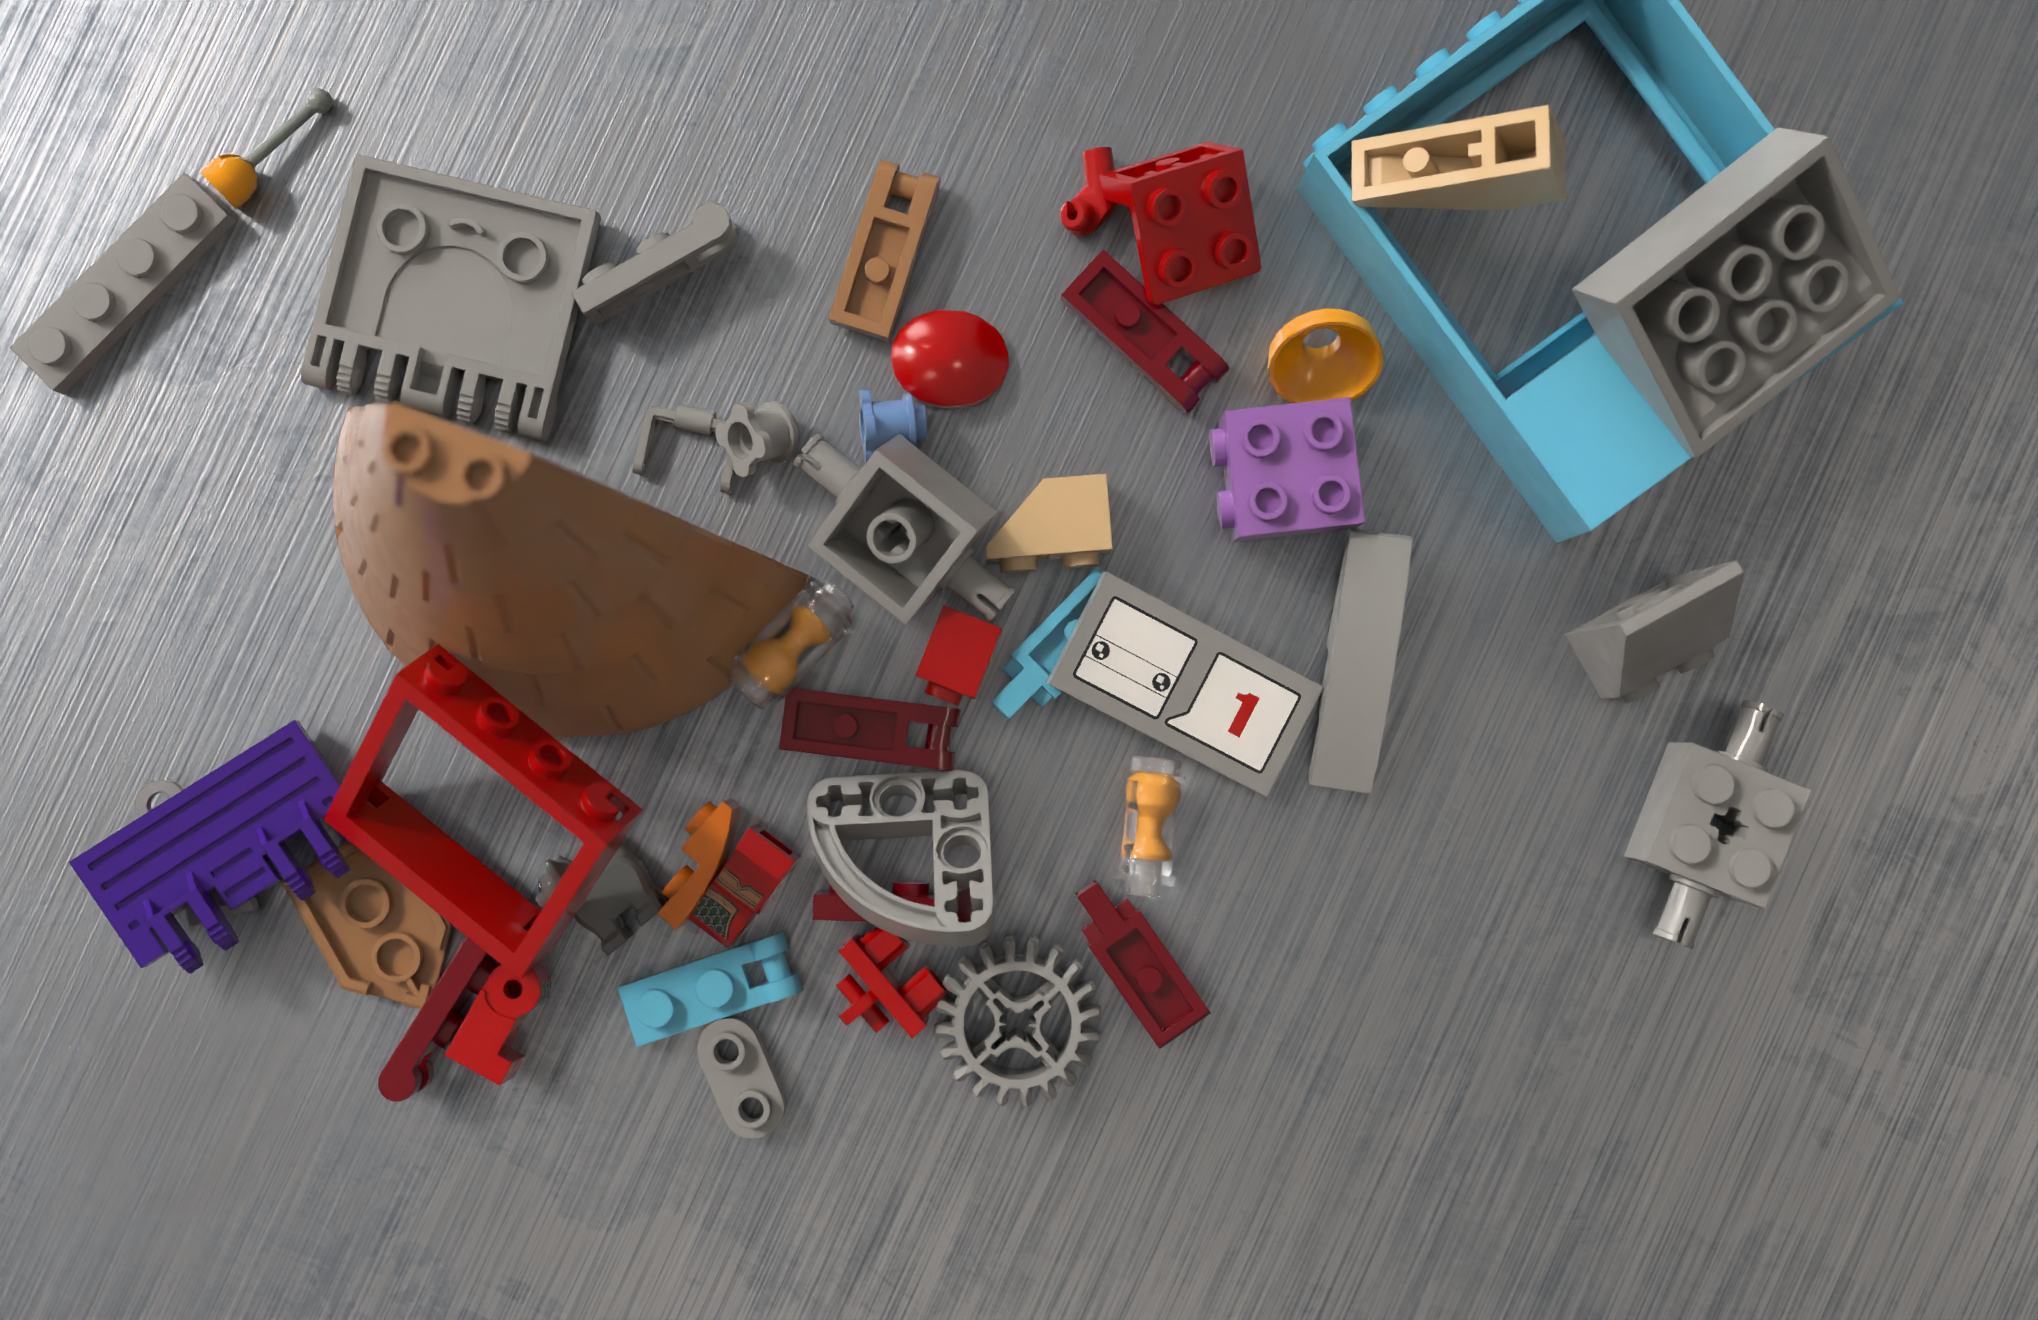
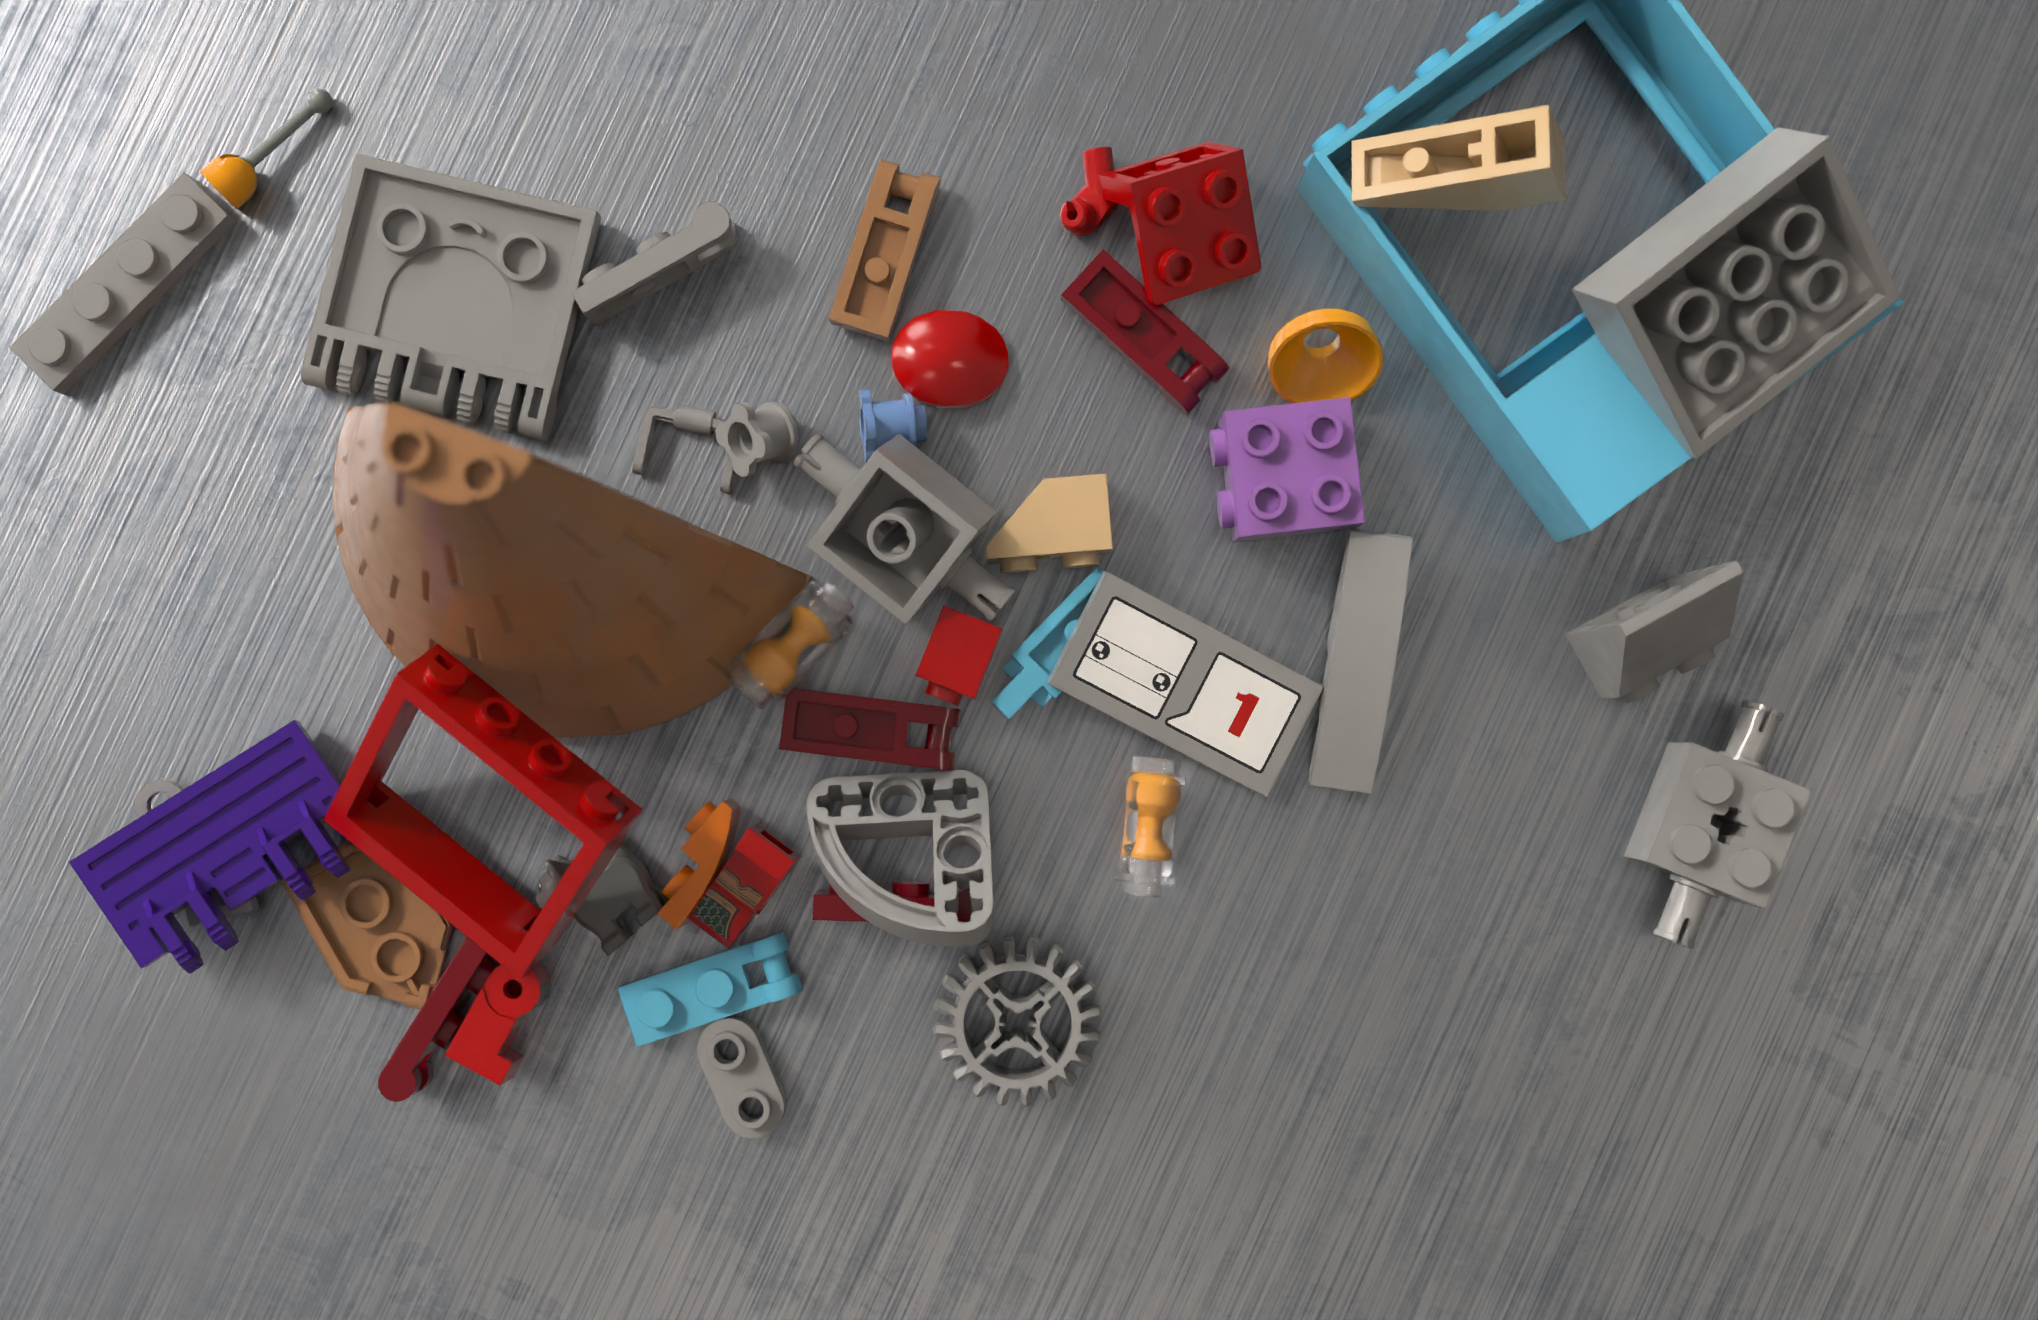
red hips [836,927,947,1038] -> none
dark red hinge [1075,879,1211,1049] -> none

